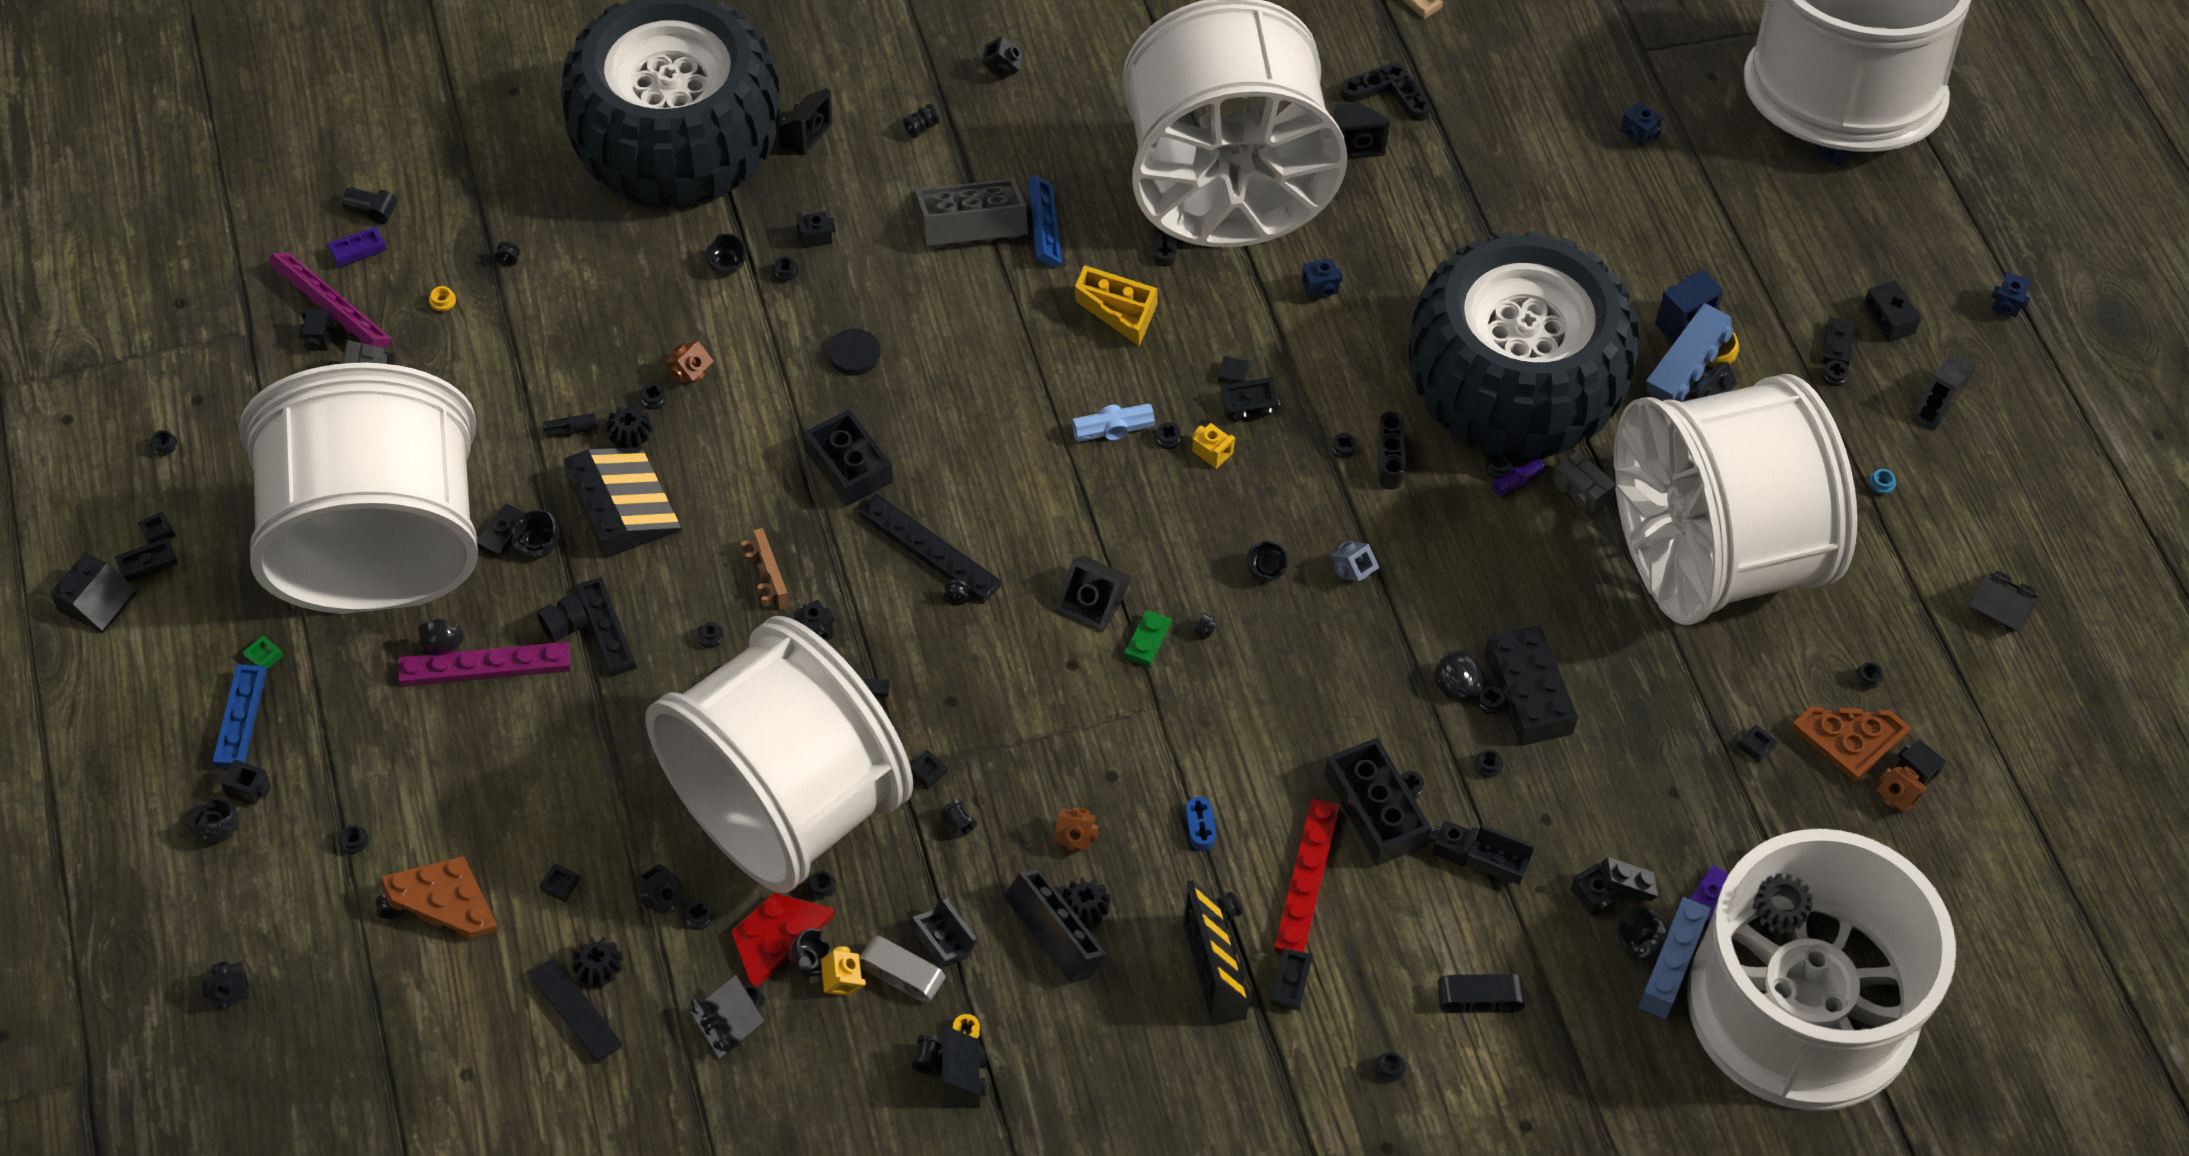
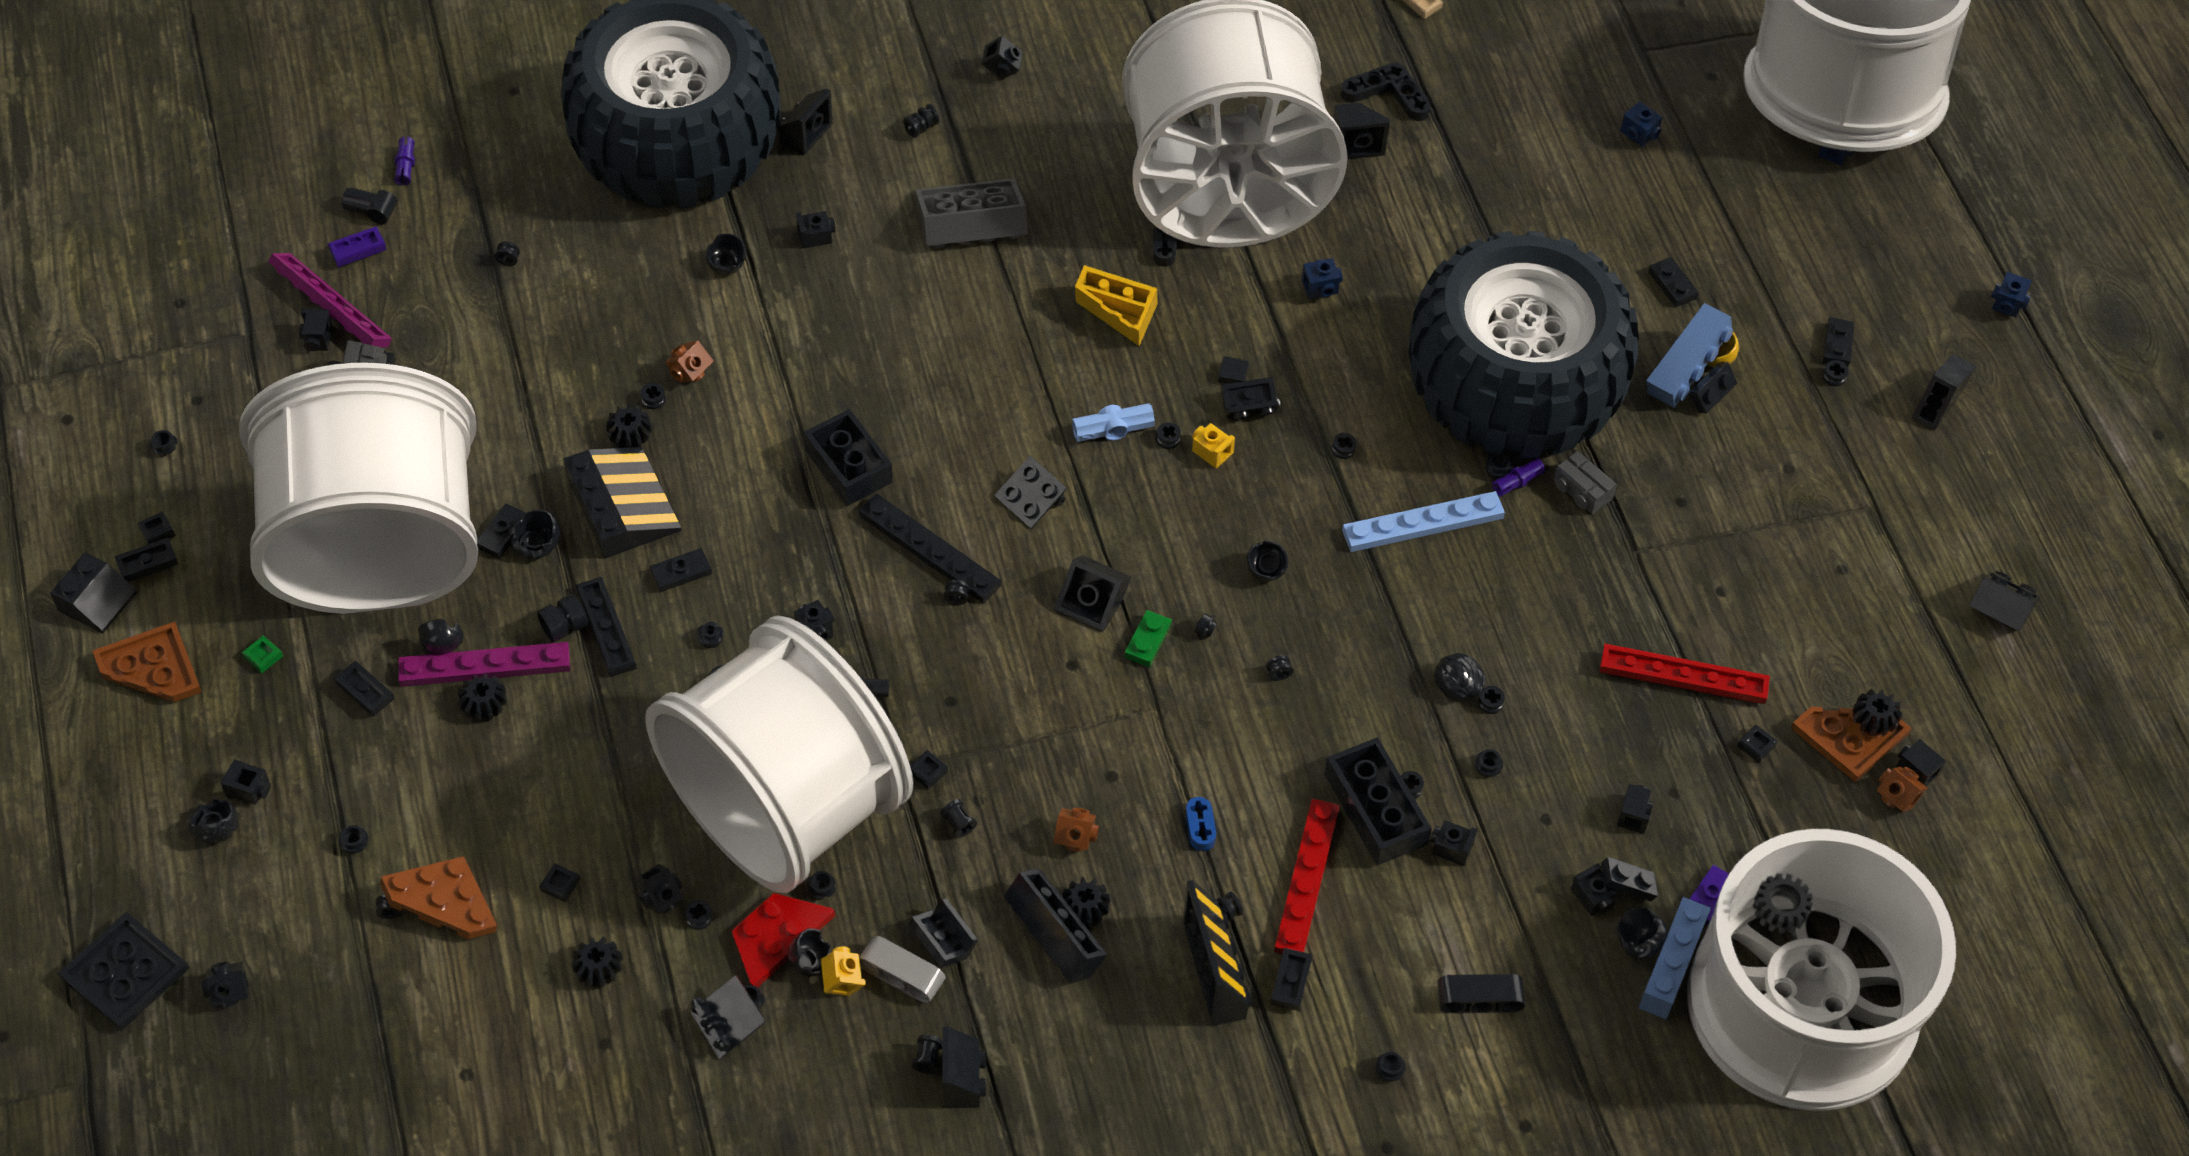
blue plate [213,664,267,768] -> none
yellow plate [429,286,456,311] -> none
black tile [529,957,623,1064] -> none
black axle [543,412,597,437] -> none
medium nougat plate [741,528,789,610] -> none
black plate [772,256,798,281] -> none
black tile [828,329,881,375] -> none
yellow bush [953,1014,980,1038] -> none
blue plate [1028,175,1062,269] -> none
sand blue brick [1331,541,1379,582] -> none
black beam [1377,411,1405,490] -> none
black bracket [1465,825,1535,885] -> none
black brick [1484,625,1578,746] -> none
white wheel [1614,374,1857,625] -> none
dark blue brick [1655,270,1724,343] -> none
black plate [1856,662,1883,688] -> none
black brick [1863,280,1921,342] -> none
dark azure plate [1869,469,1896,494] -> none
none -> black plate [58,912,190,1031]
none -> dark orange plate [93,621,202,702]
none -> black plate [334,661,395,717]
none -> dark purple pin [394,137,415,186]
none -> black gear [458,672,507,722]
none -> black plate [650,548,712,592]
none -> black hinge [994,456,1067,529]
none -> black bush [1266,655,1294,681]
none -> light blue plate [1342,491,1505,552]
none -> red plate [1599,643,1770,704]
none -> black brick [1617,784,1654,834]
none -> black plate [1648,257,1699,308]
none -> black gear [1852,689,1902,737]

